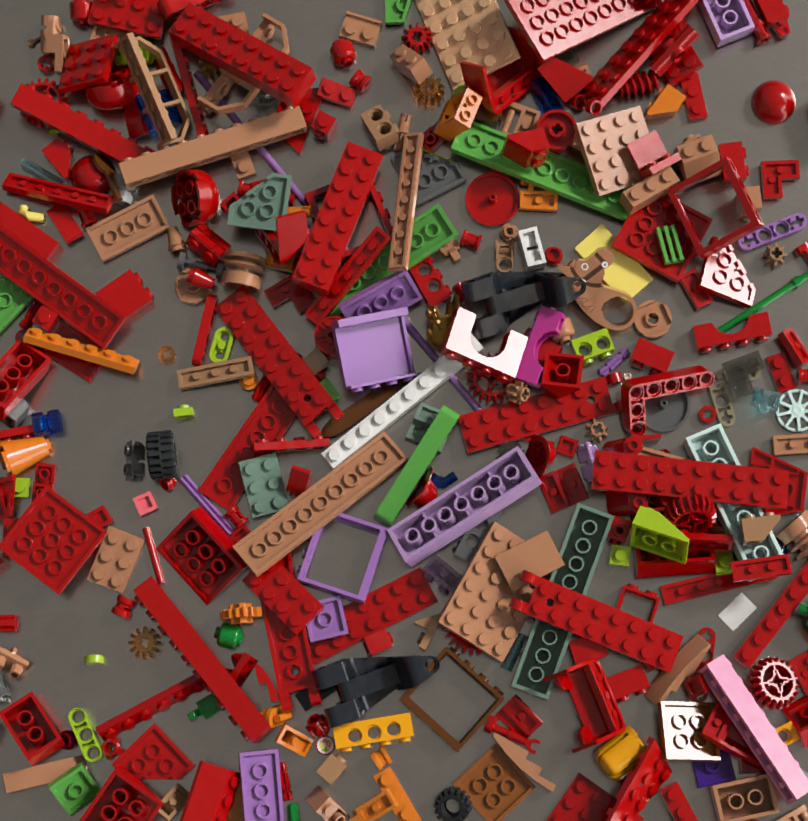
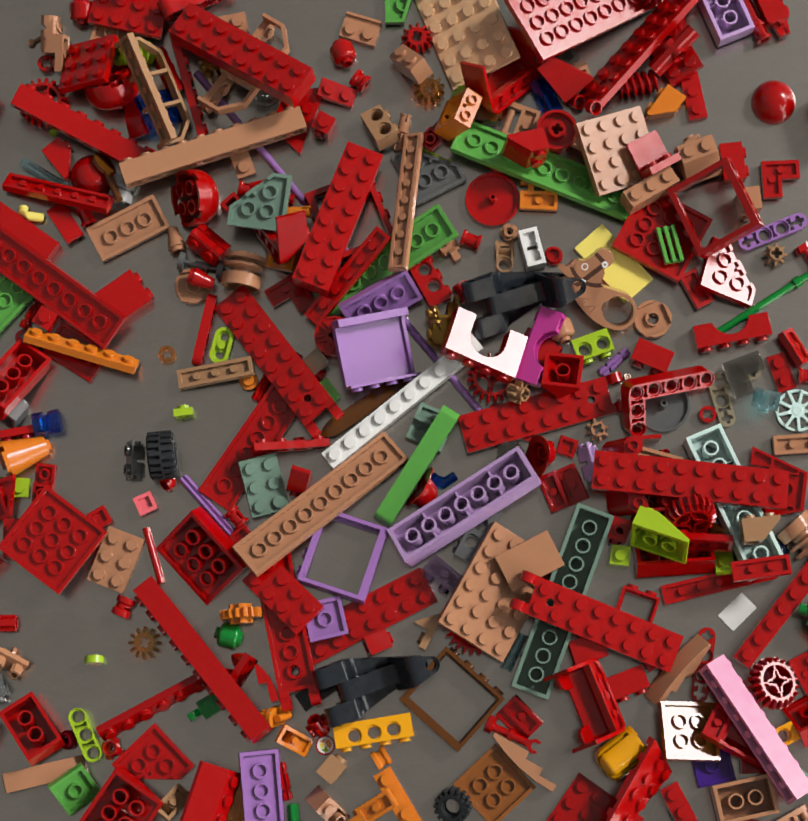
red plate [683,673,710,699] -> none

